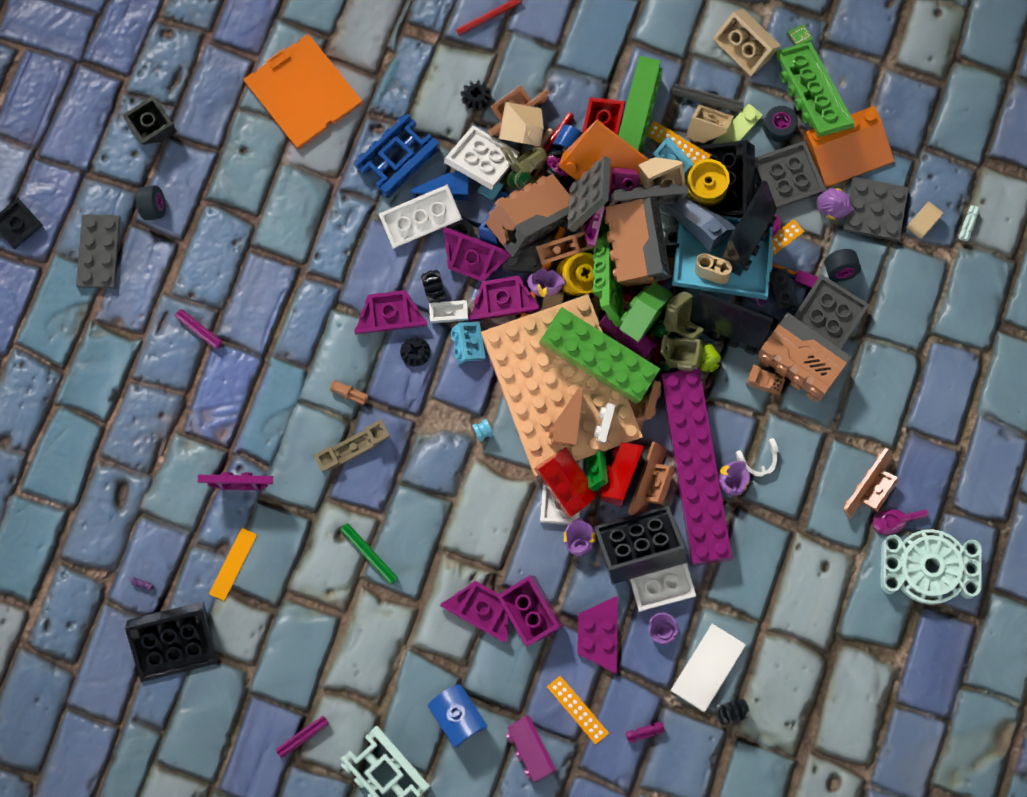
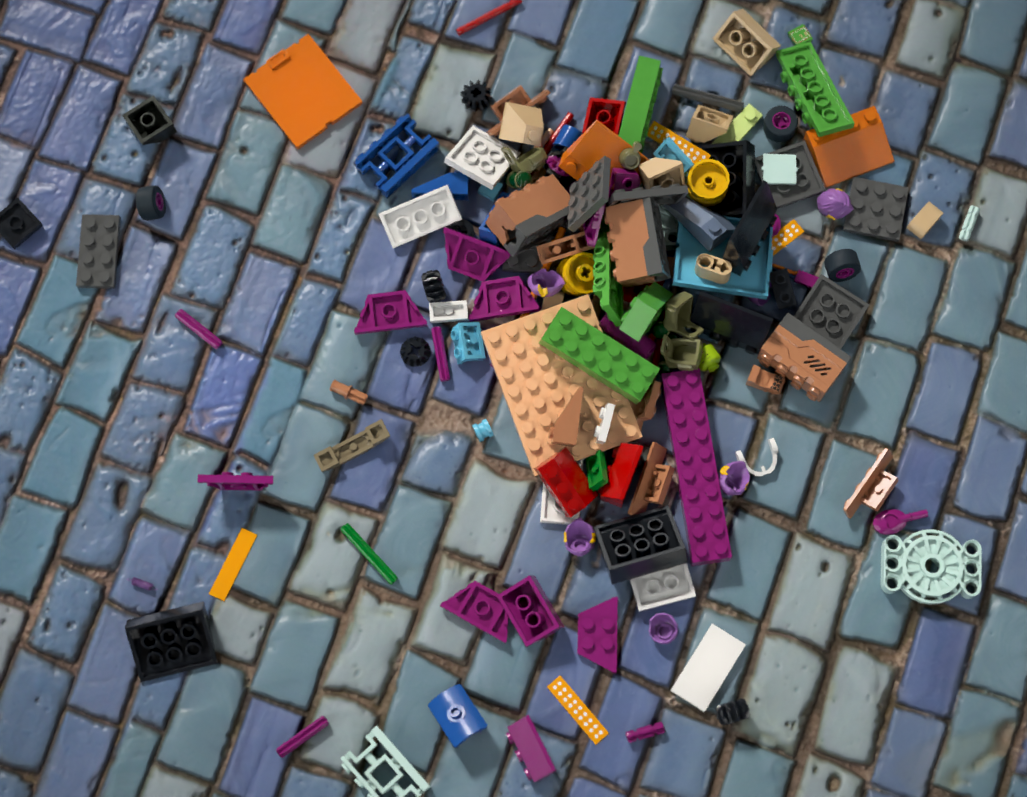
none -> magenta axle [431,326,450,382]
none -> olive piece [619,141,642,170]
none -> light aqua piece [761,154,798,185]

